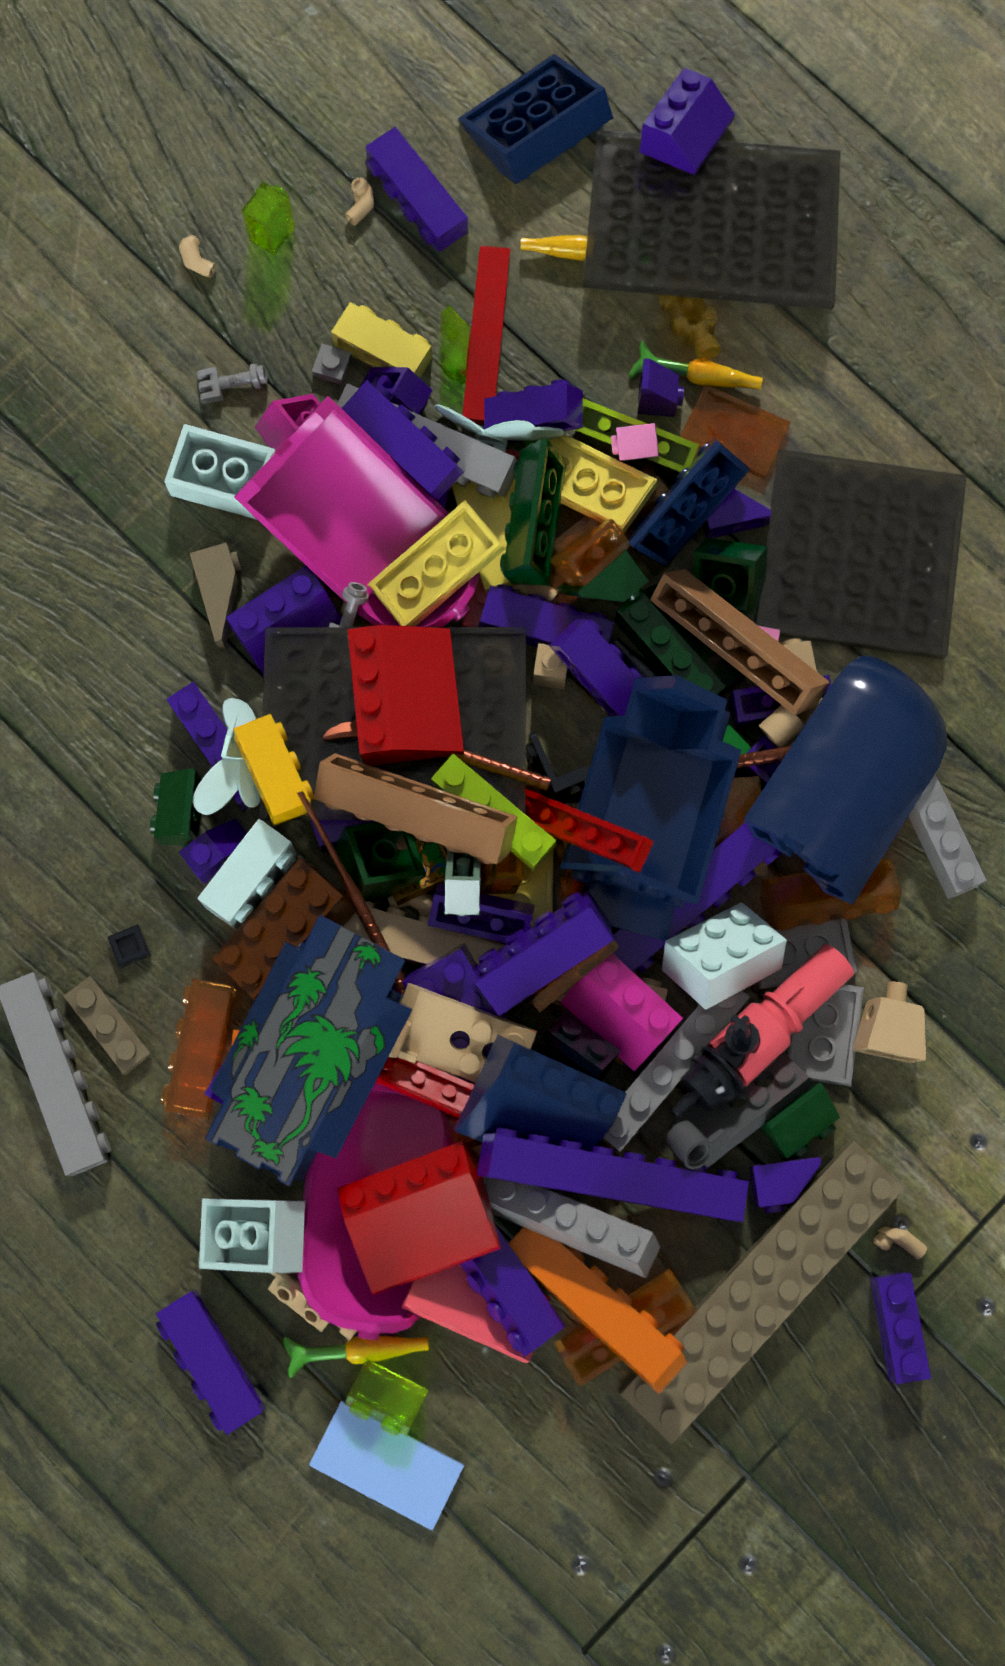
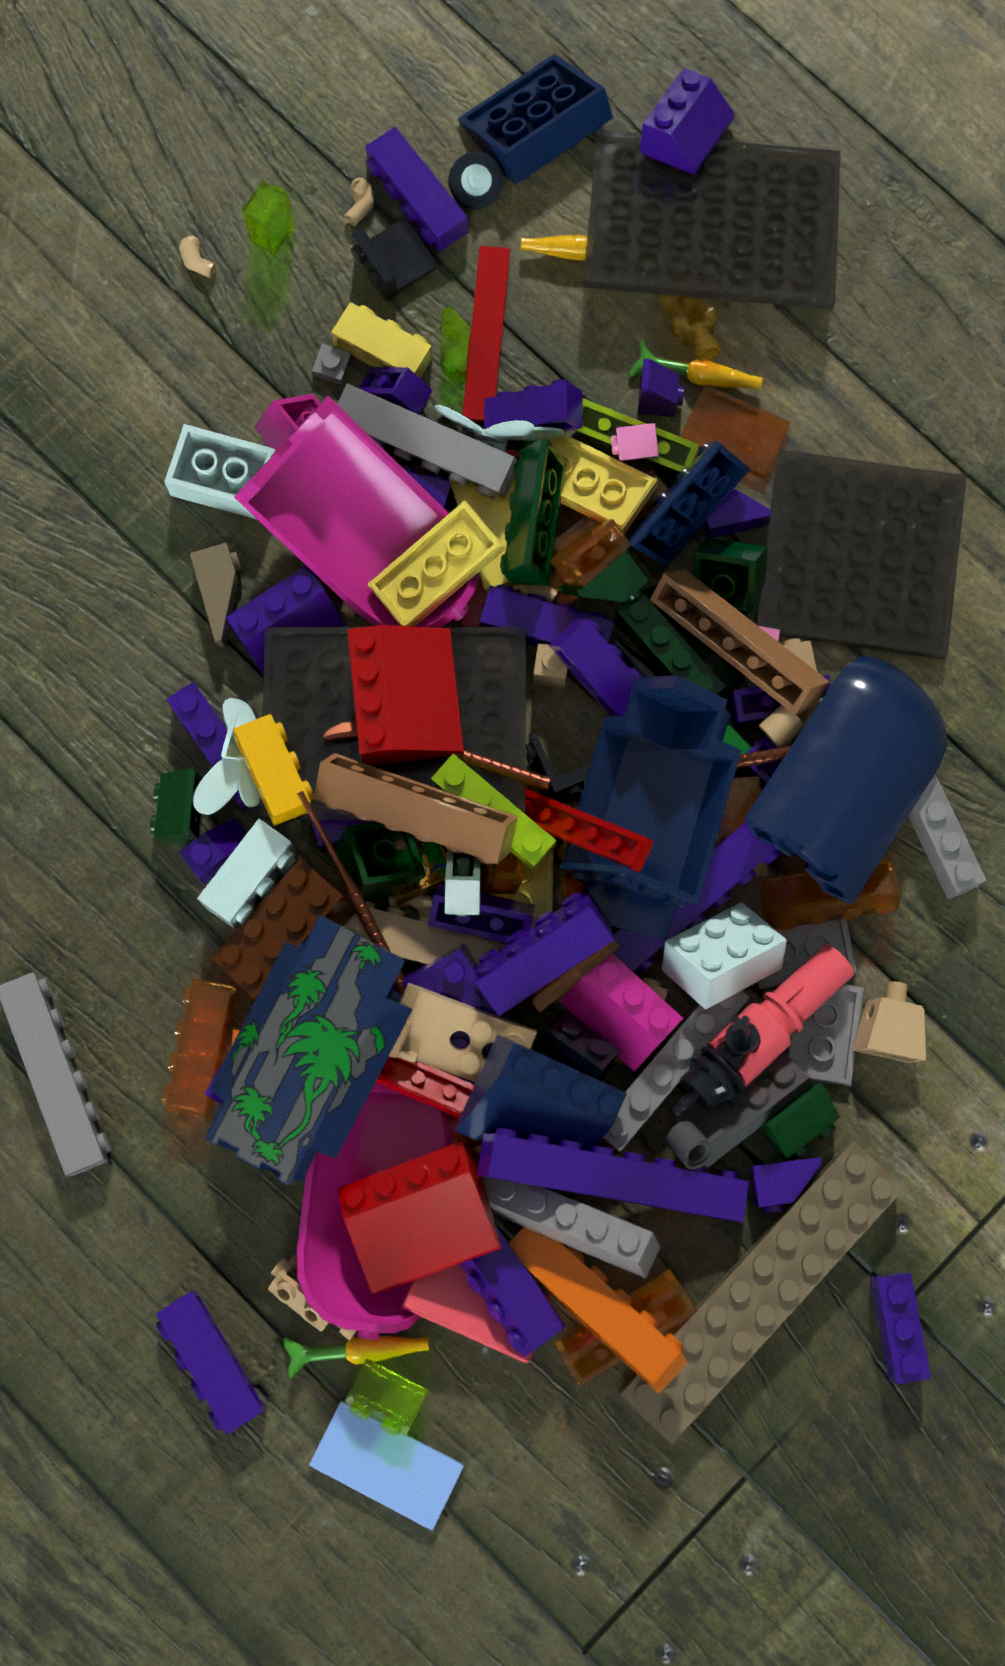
dark tan plate [63,976,152,1075] -> none
black tile [107,924,152,968] -> none
light grey hinge [197,363,268,404] -> none
light aqua brick [199,1199,305,1273] -> none
light grey hinge [324,582,369,652] -> none
dark purple brick [342,380,464,500] -> none
tan arm [874,1226,927,1259] -> none
none -> black bracket [350,220,436,299]
none -> black wheel [448,151,503,210]

